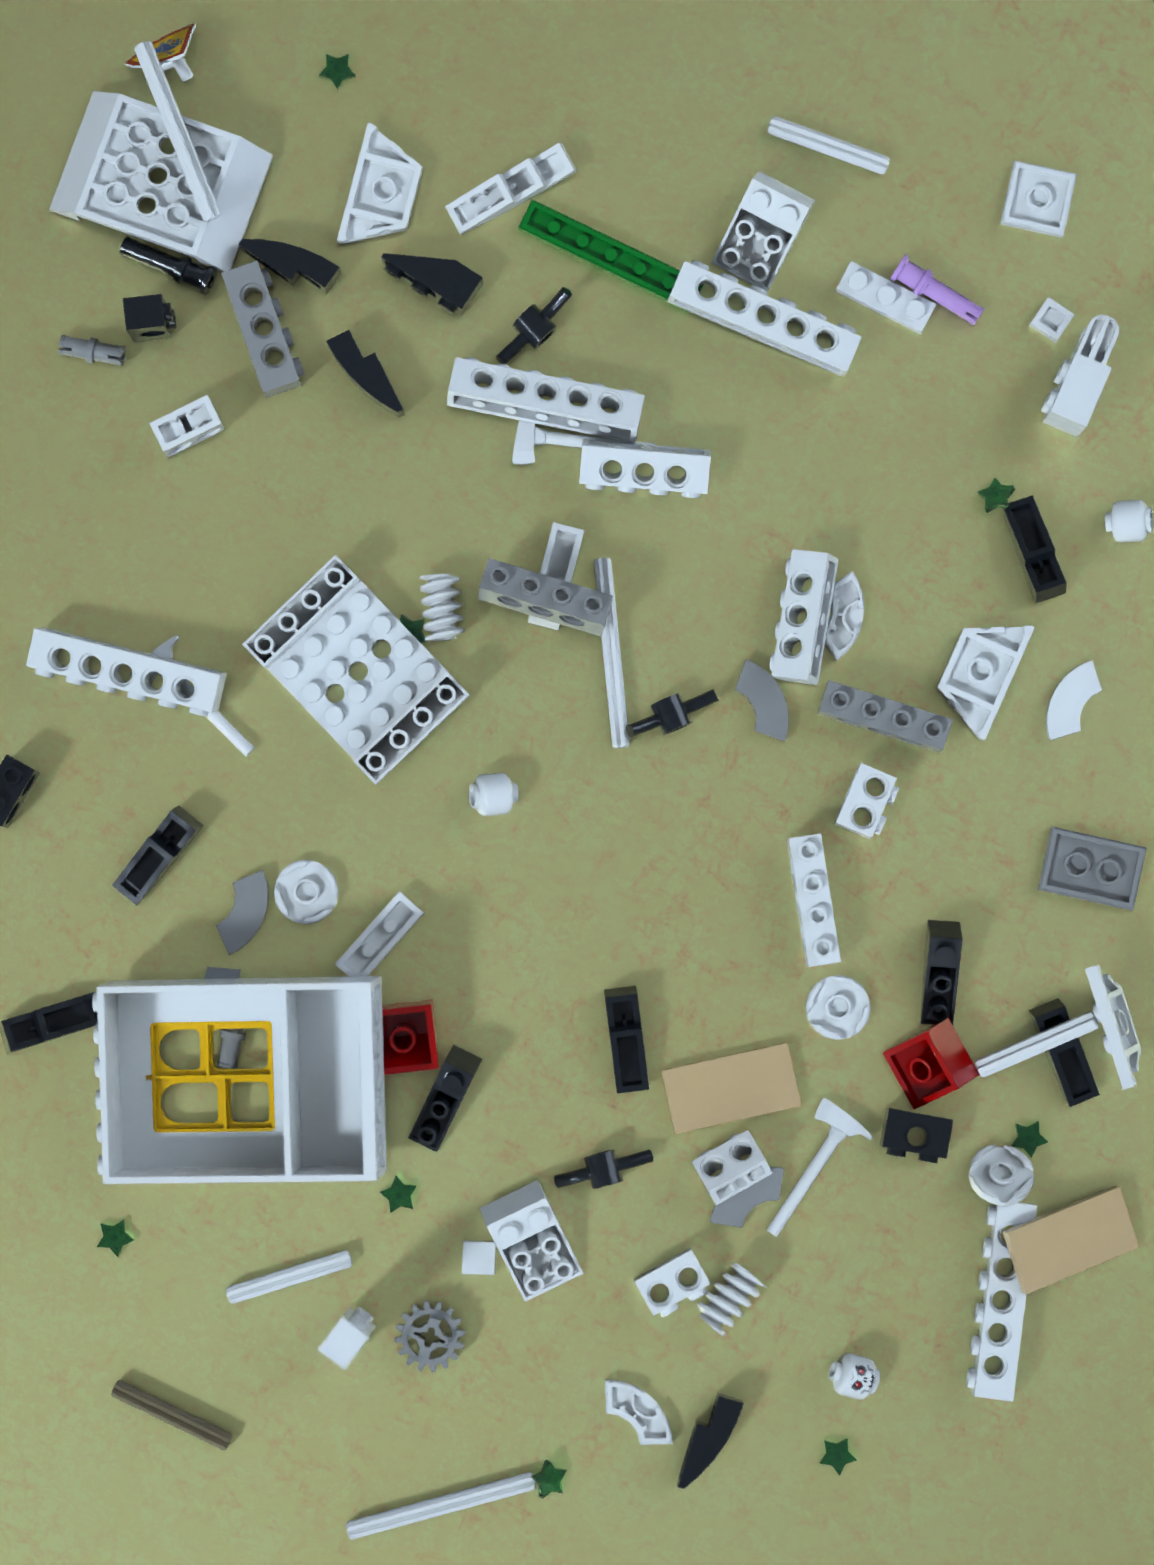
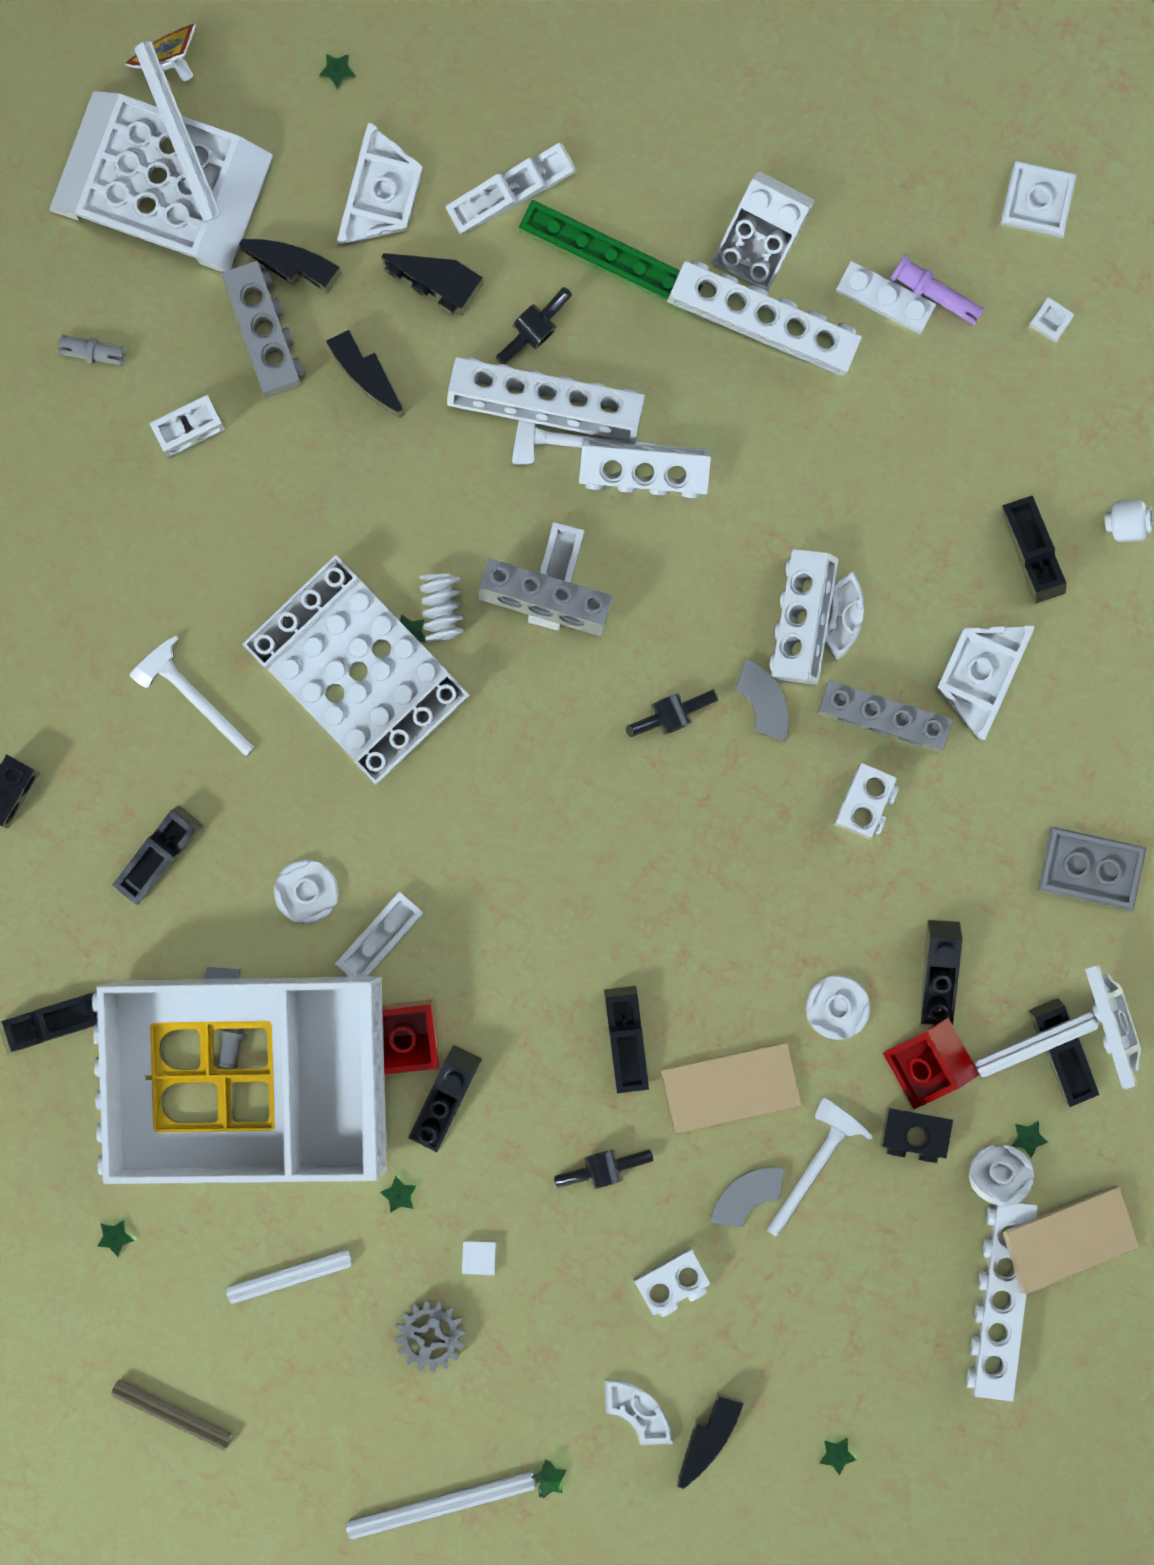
white brick [26,627,227,716] -> none
black pin [119,236,217,295] -> none
black brick [123,294,176,342] -> none
light grey tile [216,870,269,955] -> none
white brick [318,1306,376,1370] -> none
white head [469,773,518,816] -> none
white slope [480,1180,583,1302] -> none
white axle [594,557,630,748] -> none
white brick [692,1130,773,1205] -> none
white piece [697,1262,766,1337] -> none
white axle [768,116,890,174] -> none
white brick [787,833,841,967] -> none
white head [829,1353,880,1400] -> none
clear green piece [978,478,1016,513] -> none
white brick [1041,315,1119,437] -> none
white tile [1046,660,1102,741] -> none

